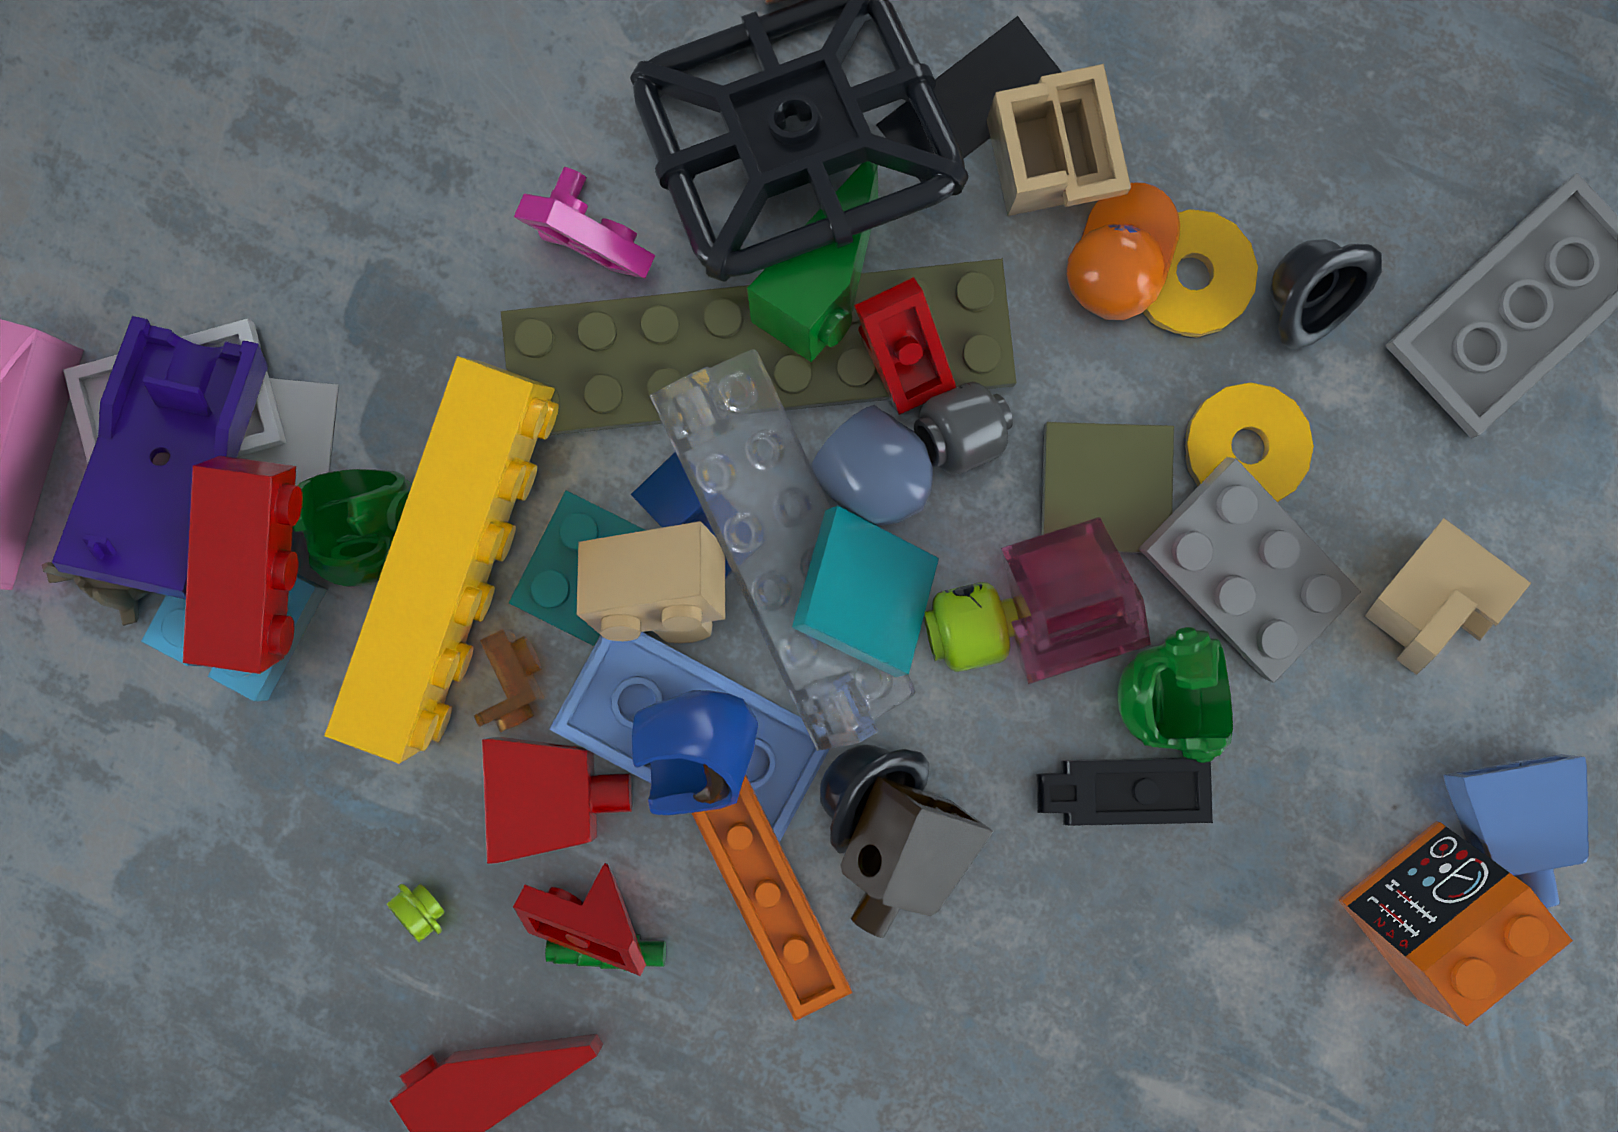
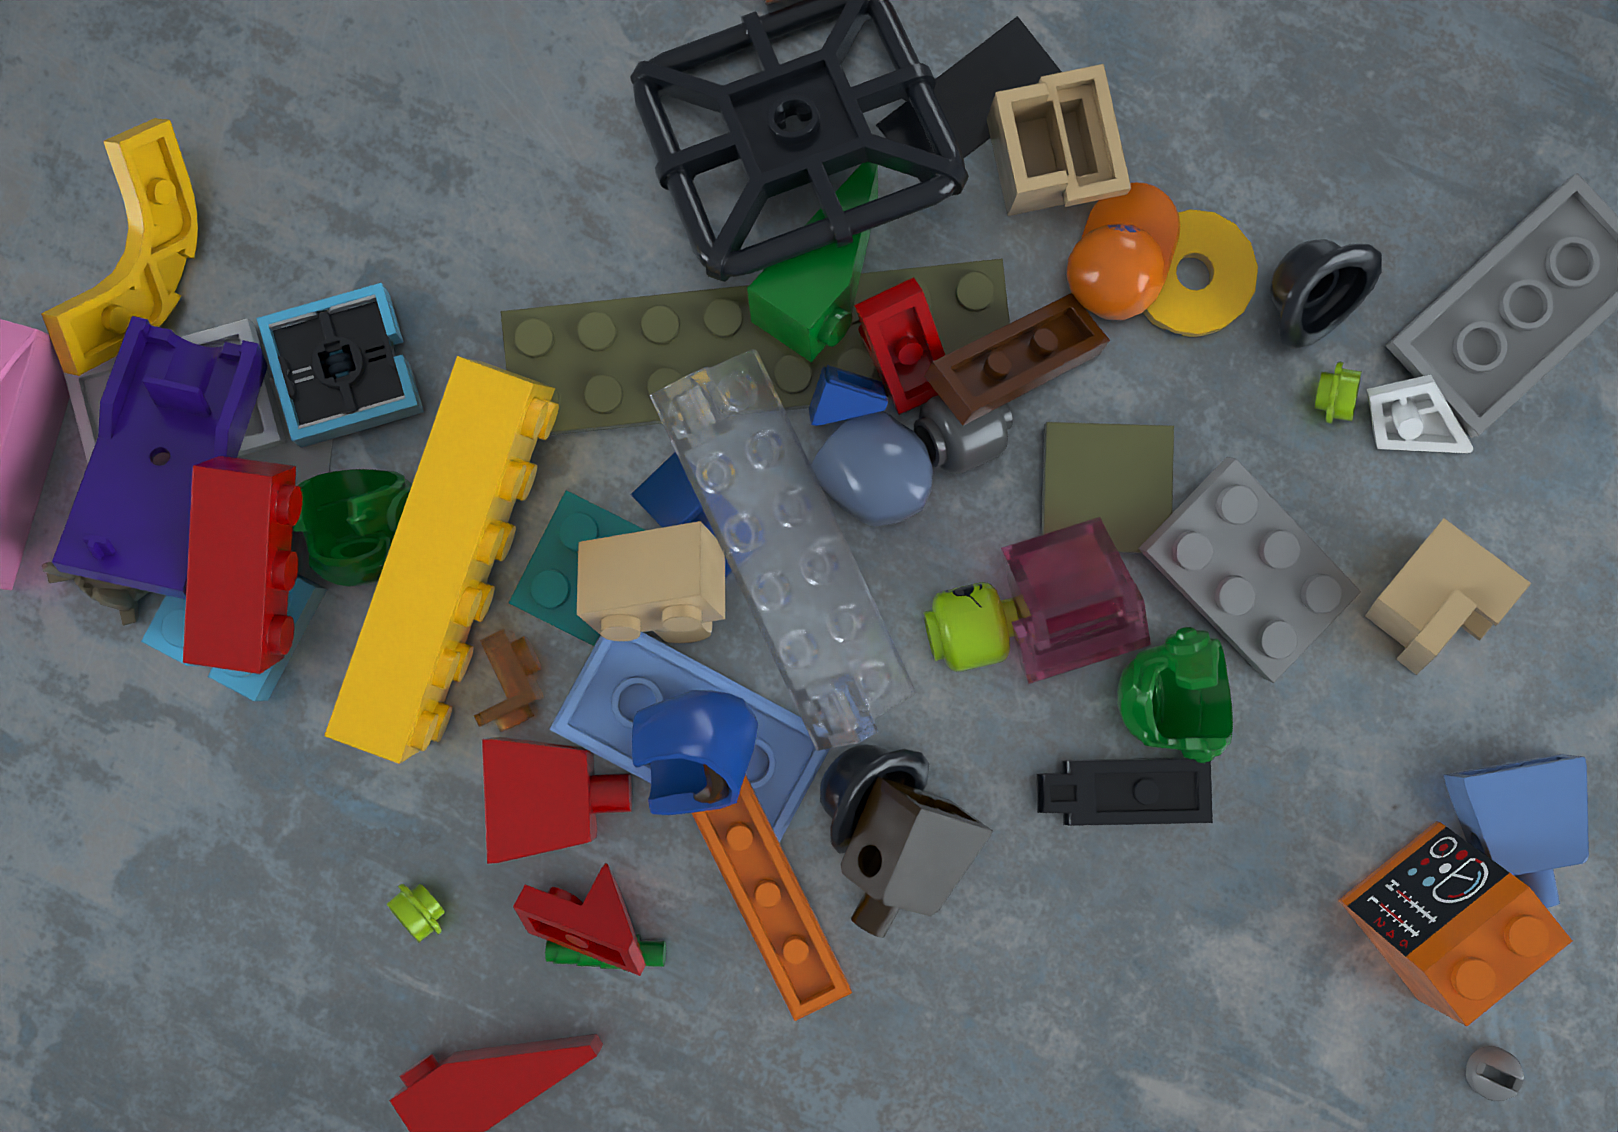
dark pink plate [514,167,655,278] -> none
teal tile [792,505,939,677] -> none
yellow tile [1185,382,1314,502] -> none
none -> yellow plate [41,118,198,376]
none -> piece [256,283,424,448]
none -> blue slope [809,365,888,426]
none -> reddish brown plate [924,293,1110,426]
none -> lime plate [1315,361,1362,424]
none -> white piece [1366,375,1473,453]
none -> light grey hinge [1466,1046,1524,1101]

